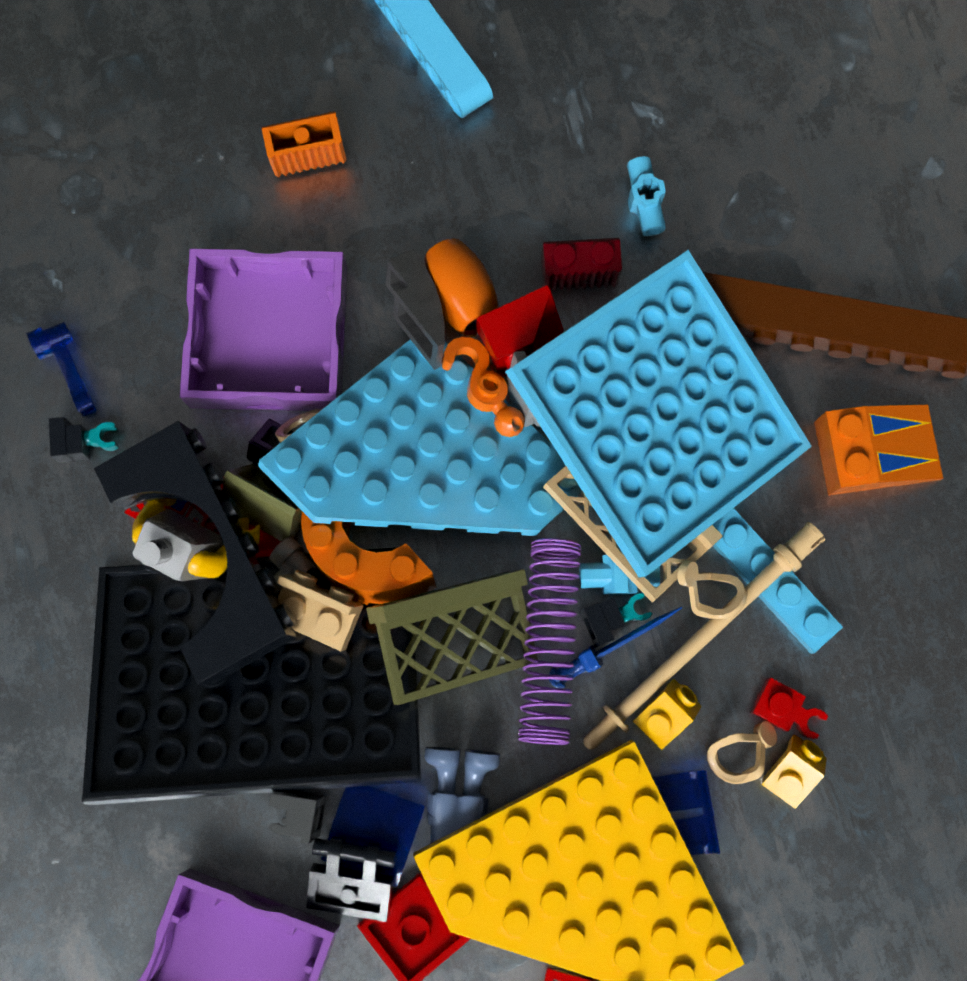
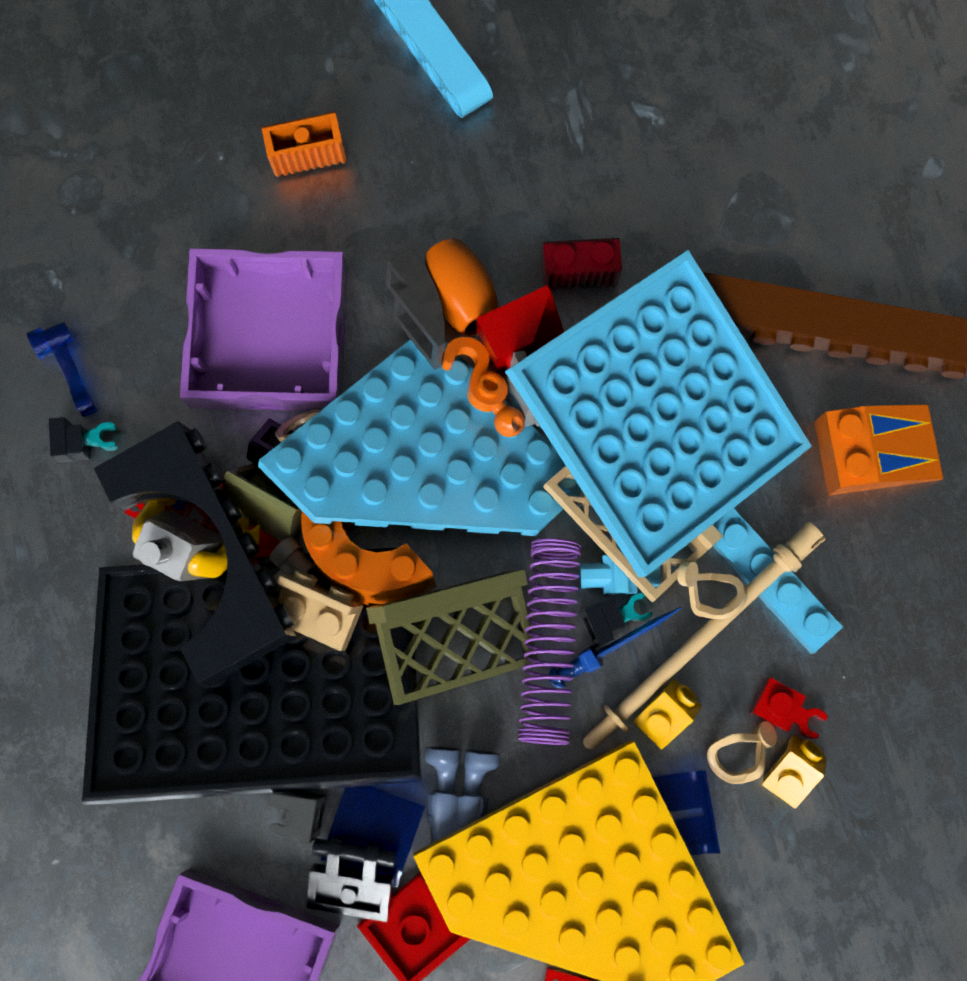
medium azure axle [627,156,666,236] -> none

